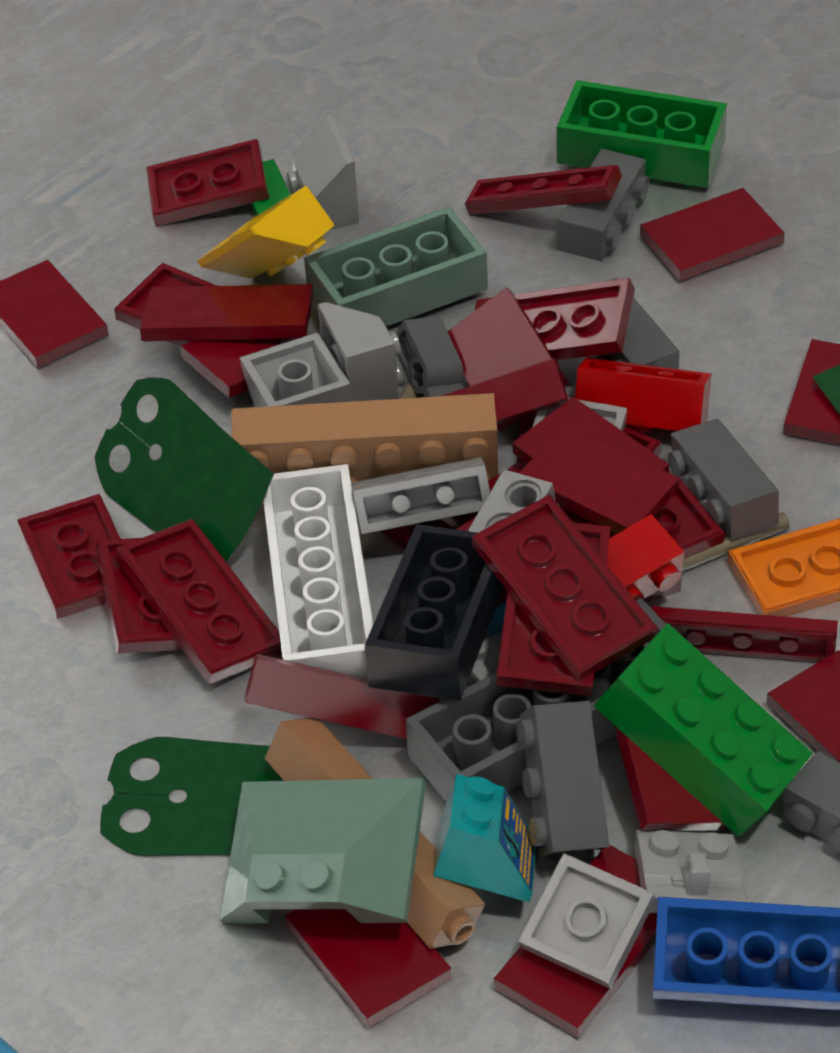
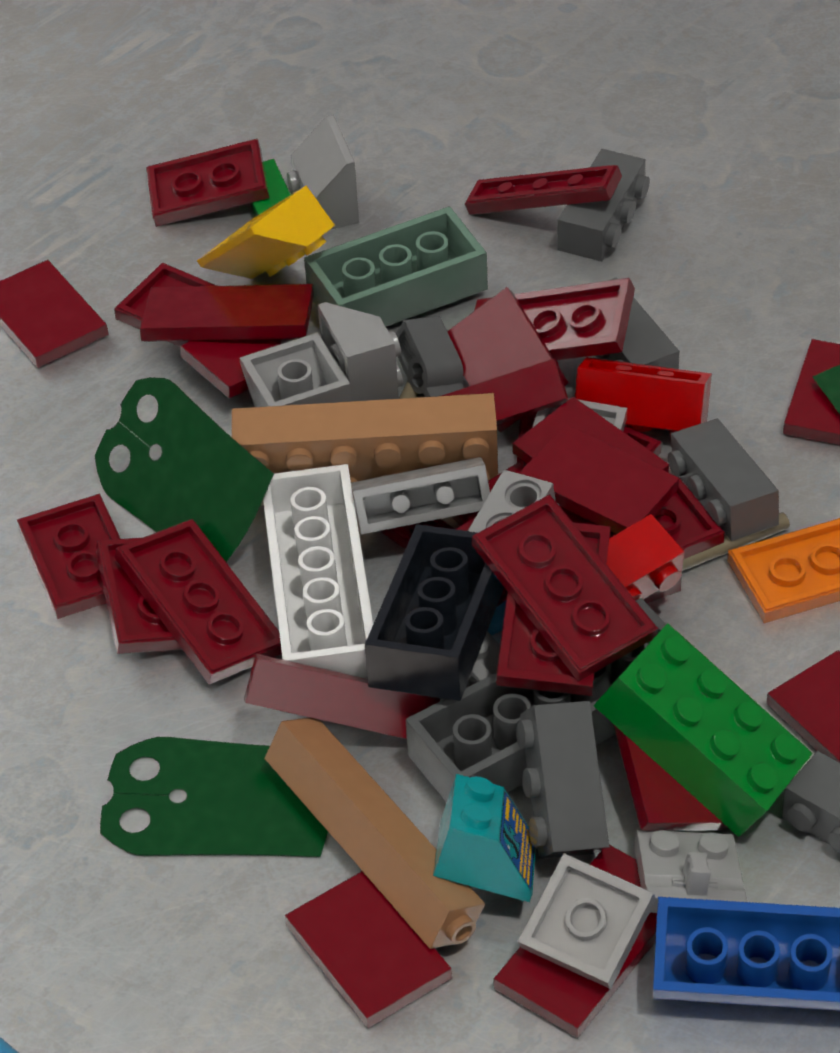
sand green slope [220,778,426,923] -> none
green brick [557,80,727,188] -> none
dark red tile [640,188,785,282] -> none
dark red tile [651,606,838,662] -> none

